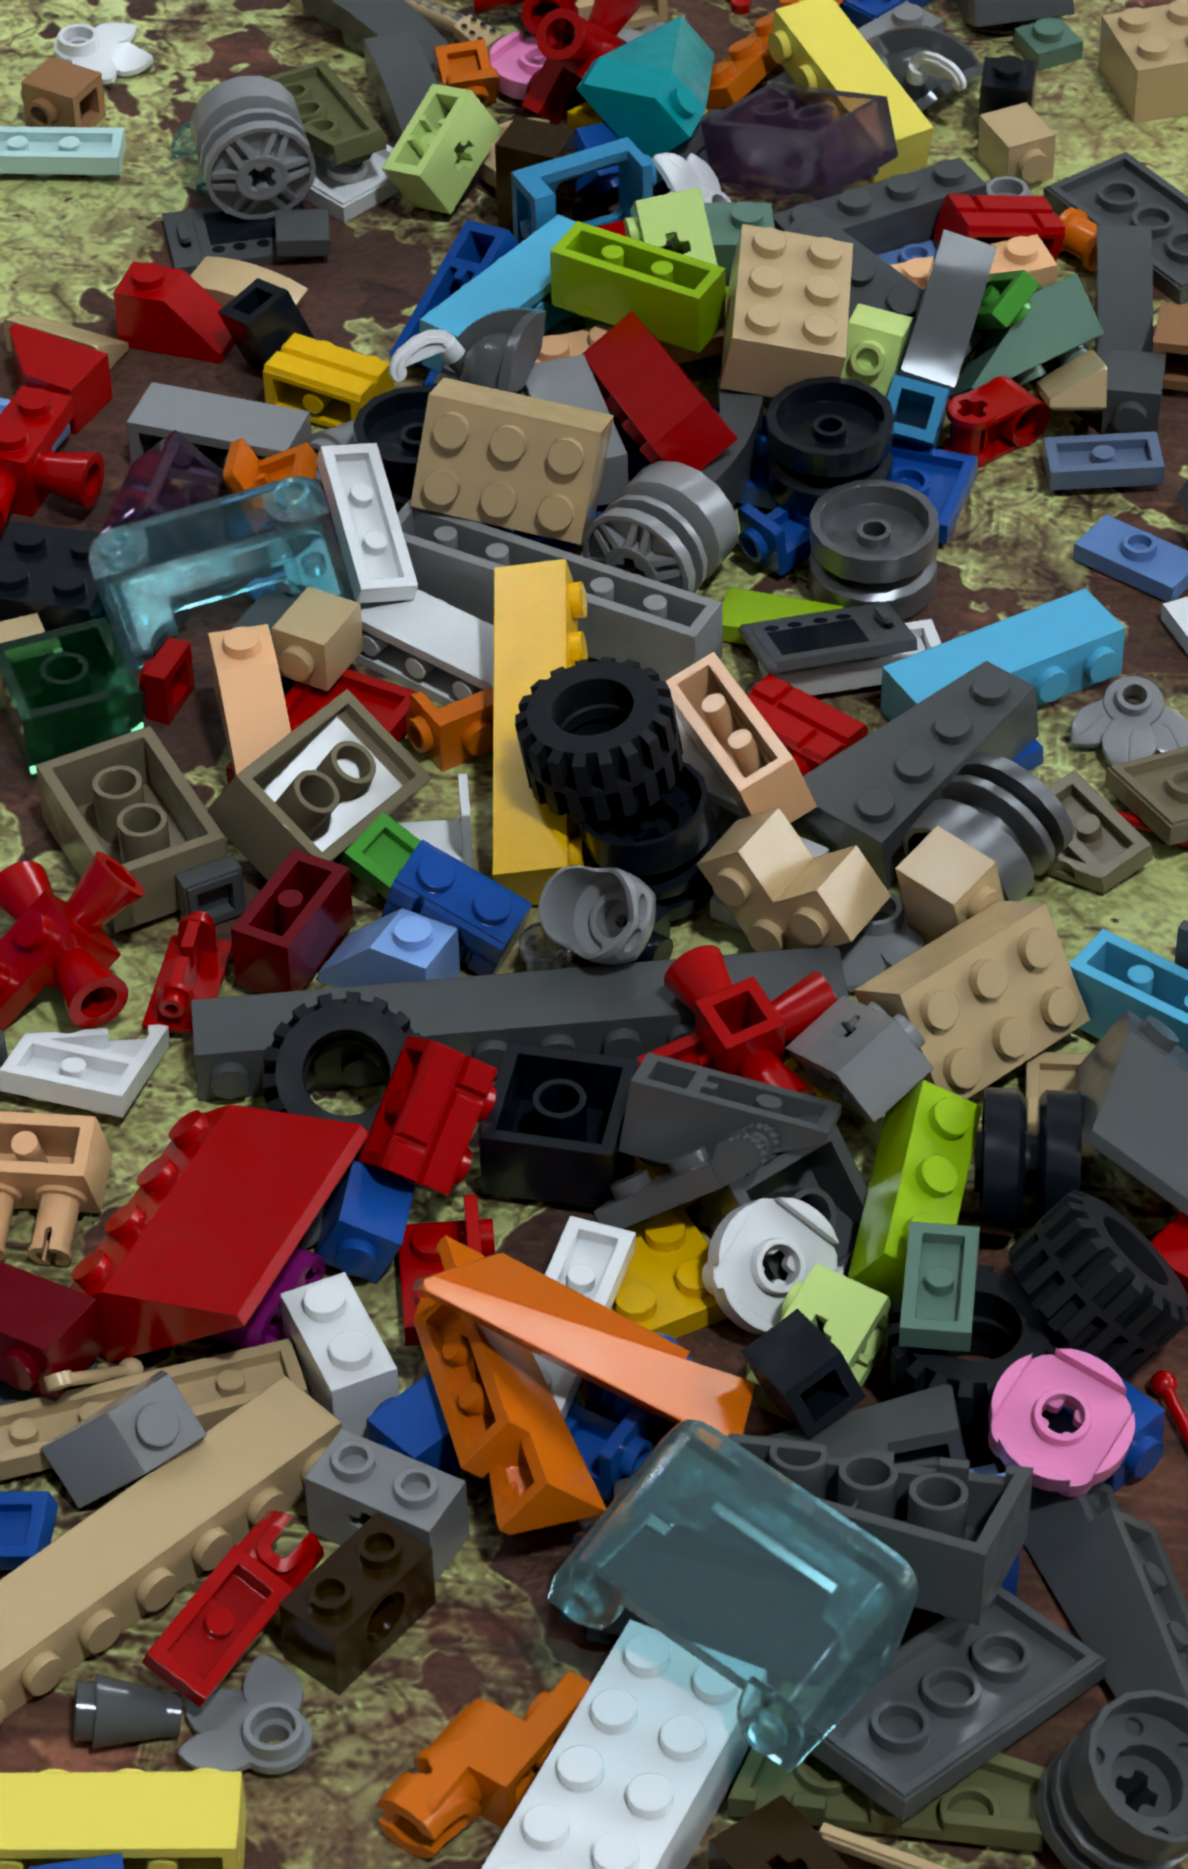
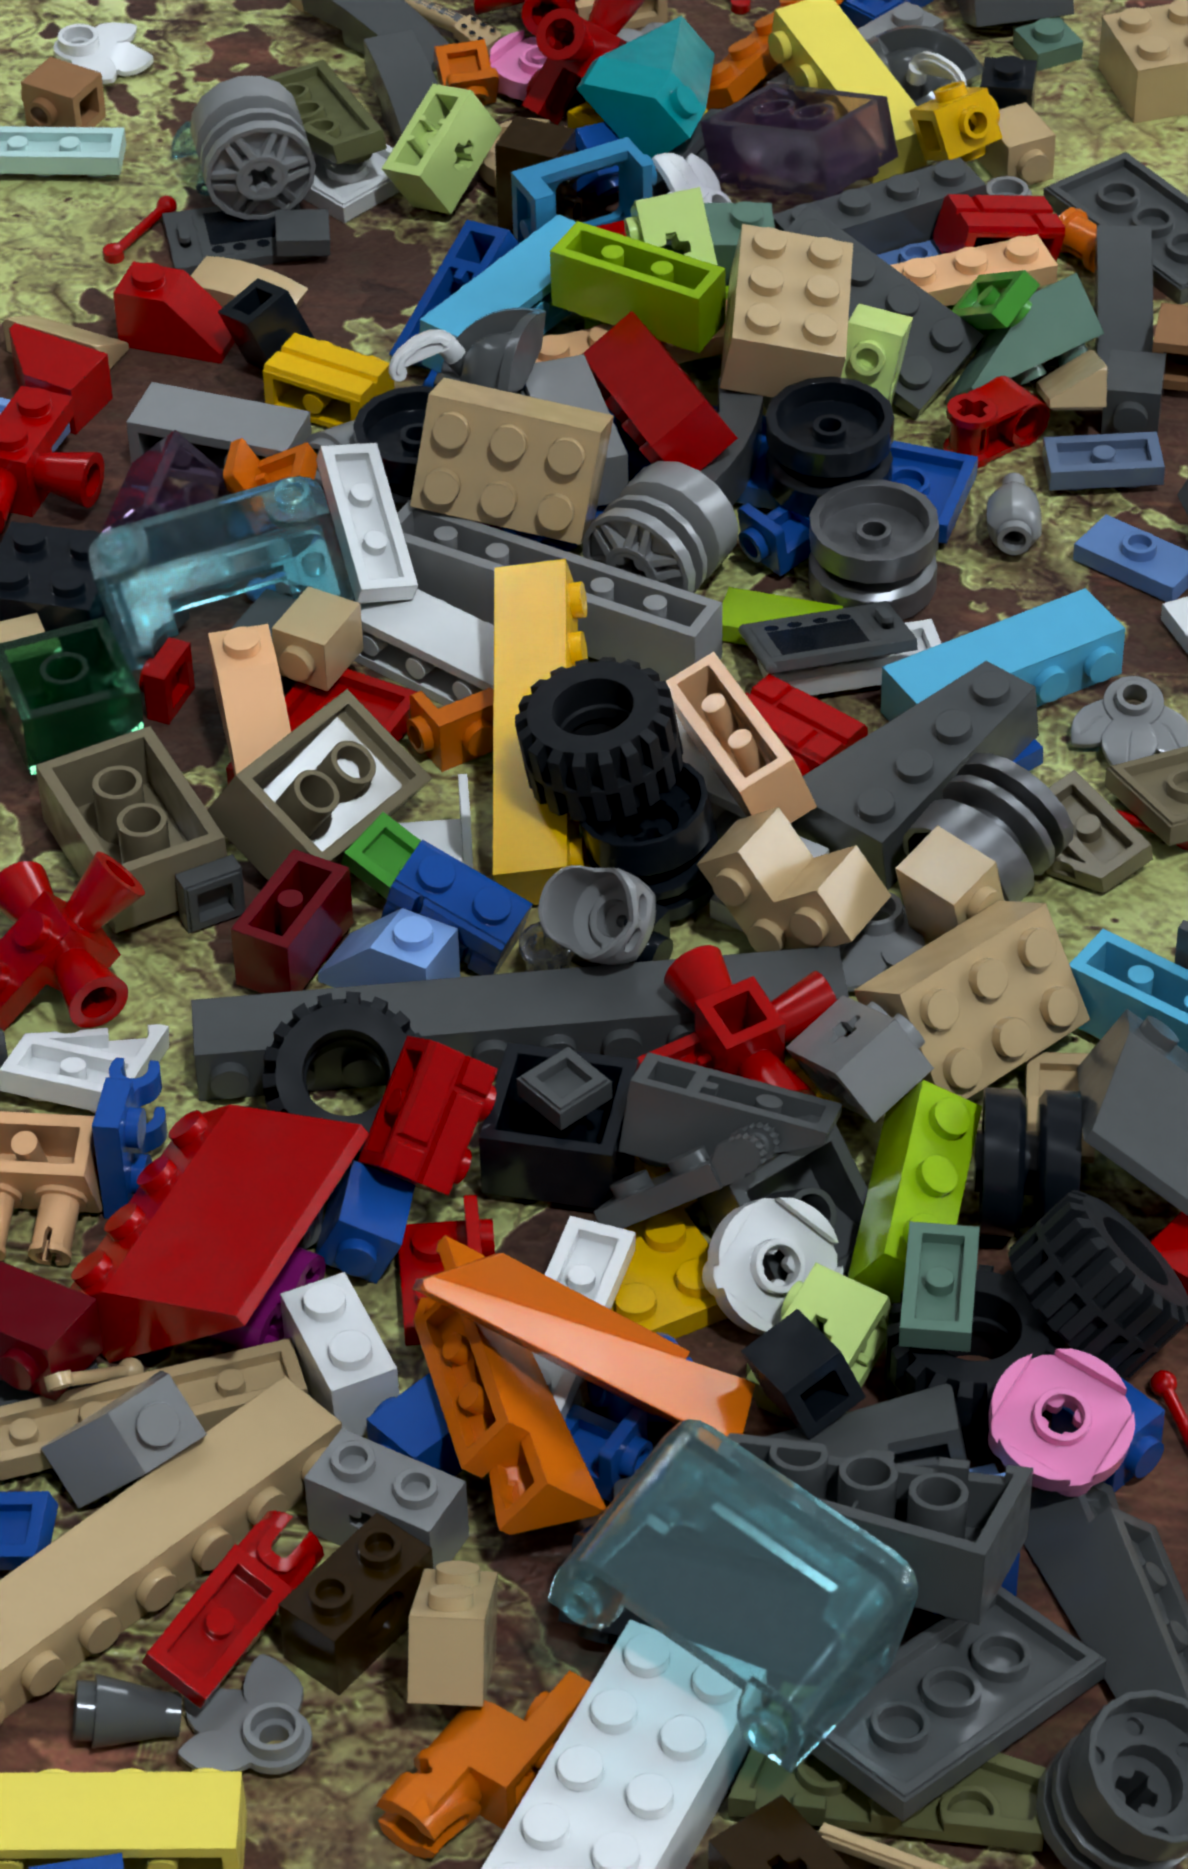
red hinge [142,911,233,1034] -> none
dark azure brick [887,374,949,449] -> none
dark grey slope [899,229,997,396] -> none
none -> blue plate [92,1057,168,1219]
none -> red hinge [102,195,177,264]
none -> tan brick [407,1561,498,1707]
none -> dark grey tile [517,1047,613,1130]
none -> yellow brick [909,81,1003,162]
none -> light grey plant [987,473,1042,555]

